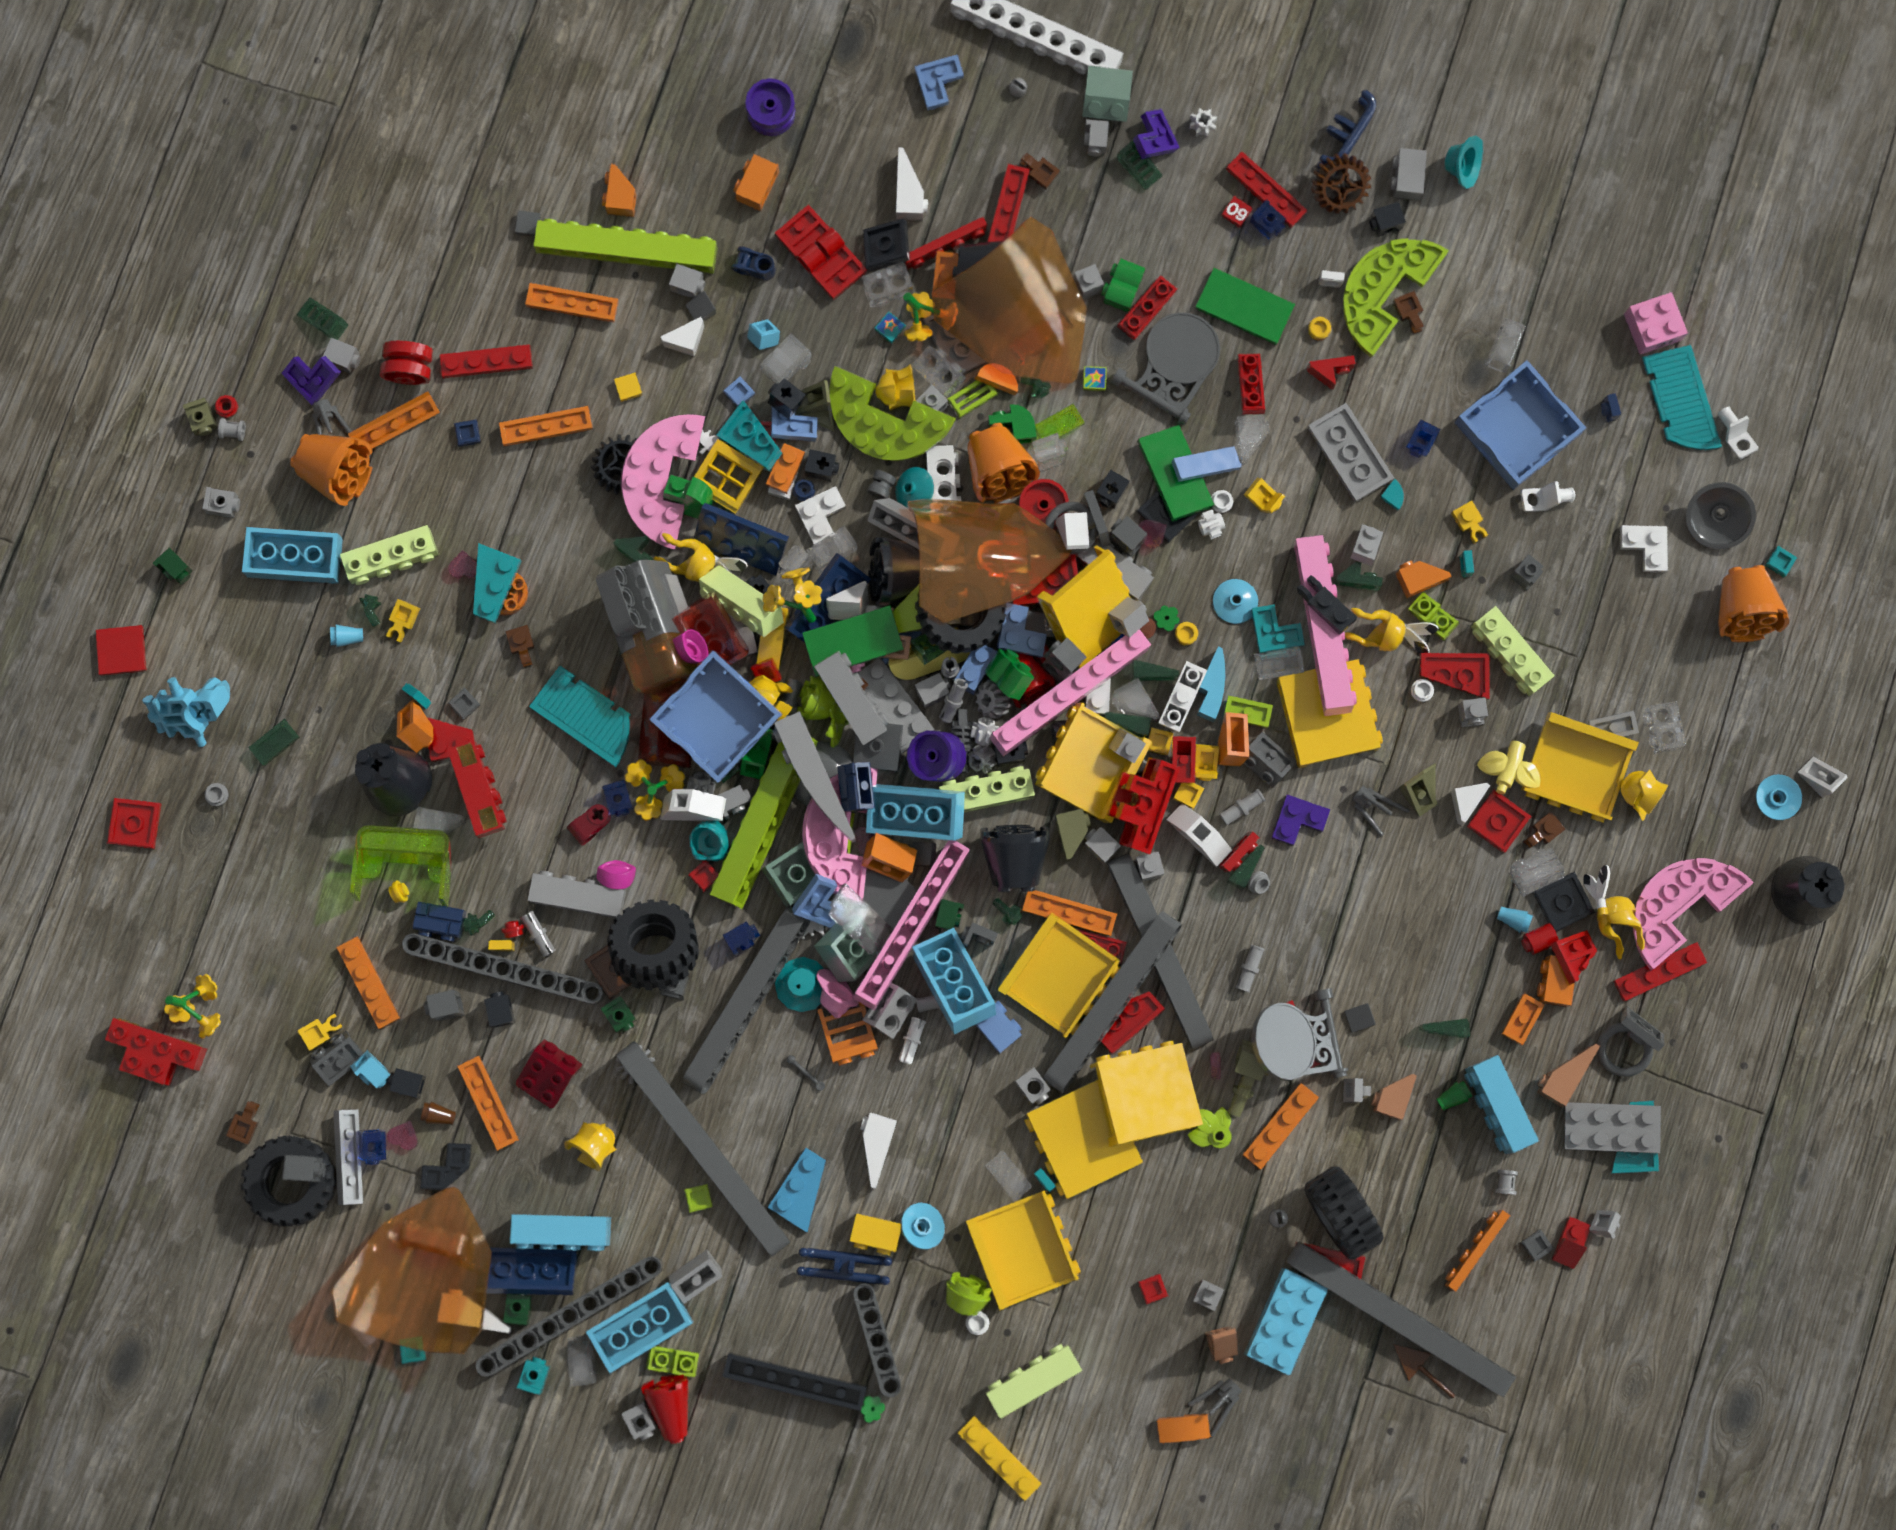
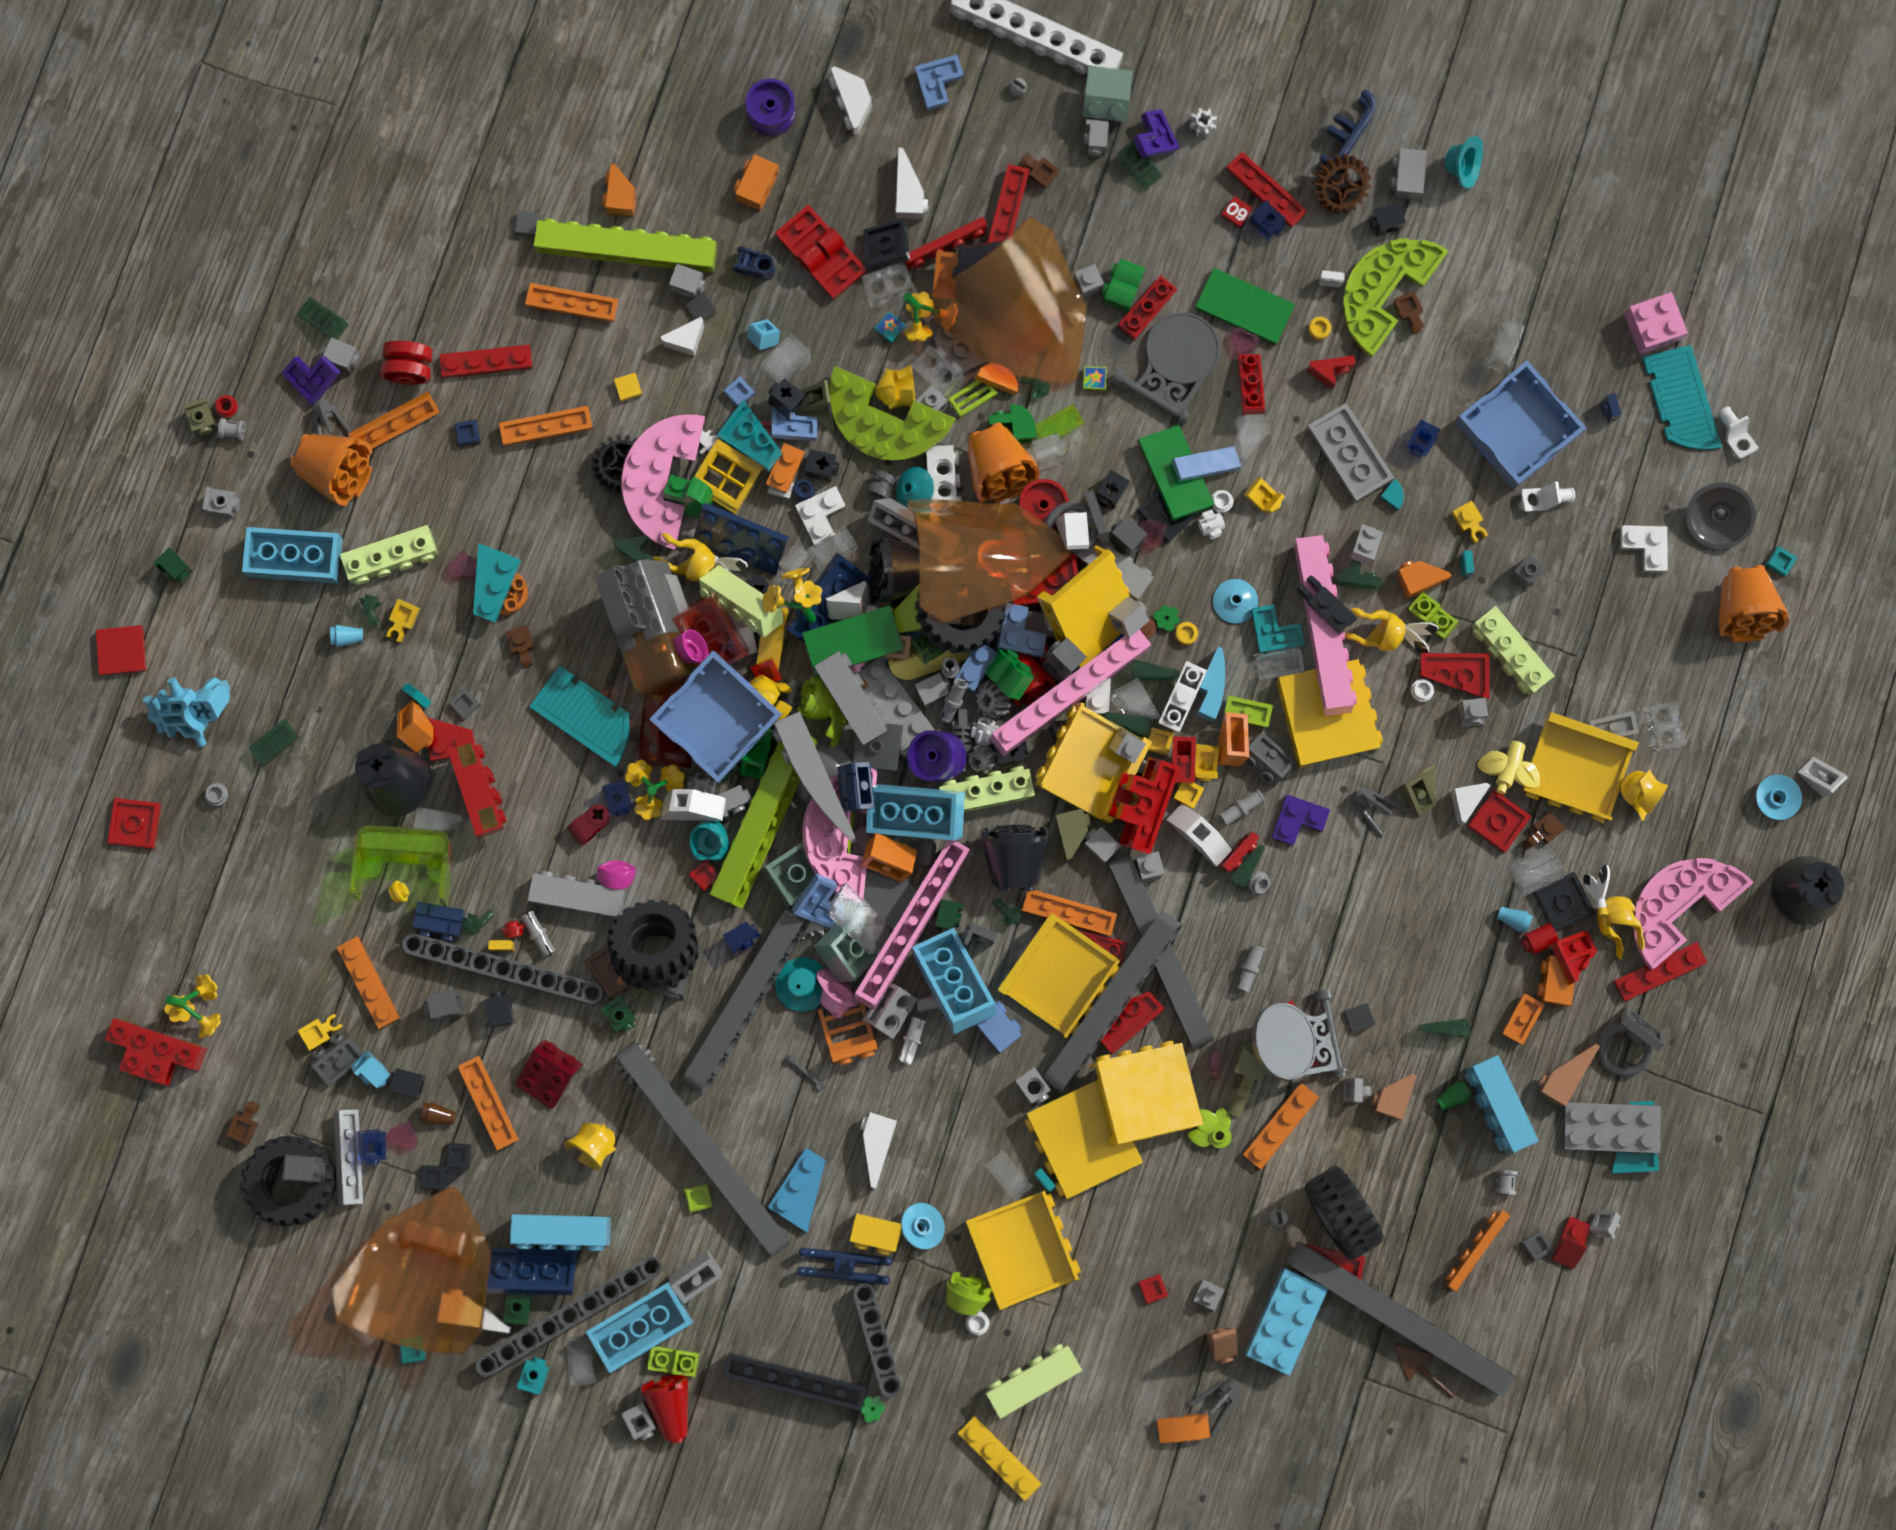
none -> white slope [828,67,871,136]
none -> clear pink tile [1230,327,1259,356]

